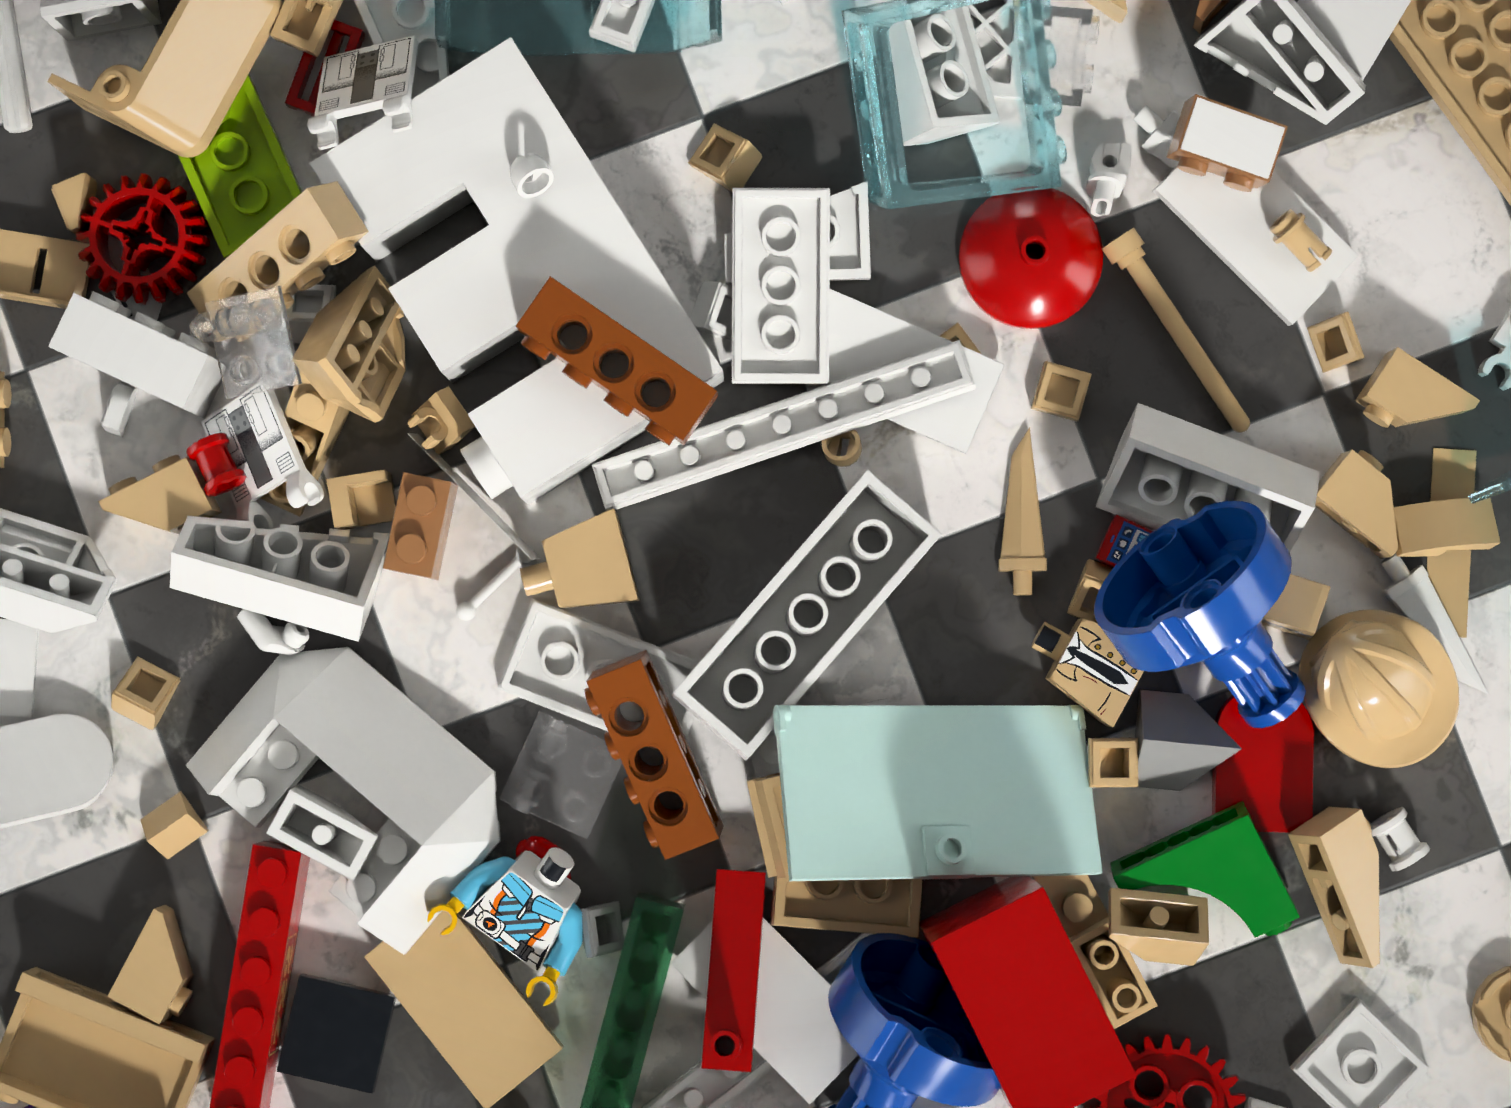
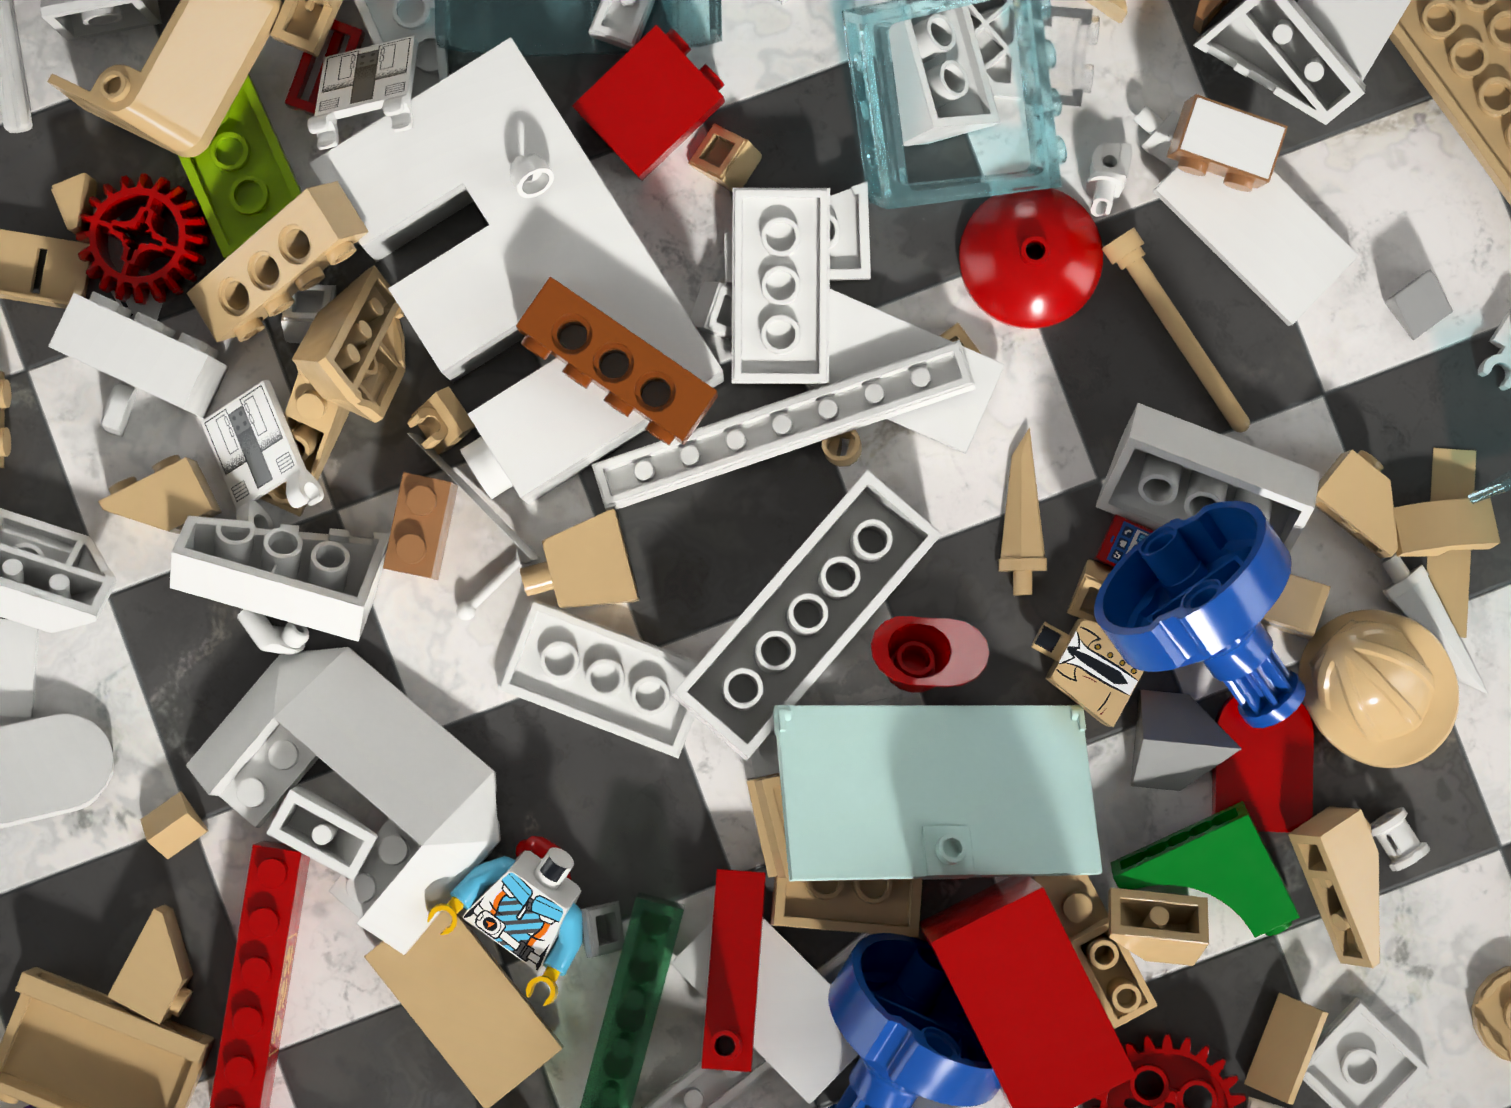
tan slope [111,656,180,730] -> none
red bush [186,433,247,497] -> none
clear hinge [189,286,302,399] -> none
black tile [277,973,396,1094] -> none
tan panel [326,470,396,530] -> none
clear hinge [499,711,622,839] -> none
dark orange brick [584,649,724,860] -> none
tan tile [1031,361,1092,422] -> none
tan slope [1088,737,1138,787] -> none
tan pin [1270,209,1332,272] -> none
tan slope [1307,312,1364,373] -> none
tan slope [1355,347,1480,428] -> none
none -> red brick [572,24,725,181]
none -> red piece [871,616,989,693]
none -> tan tile [1244,993,1329,1105]
none -> light grey slope [1385,269,1453,340]

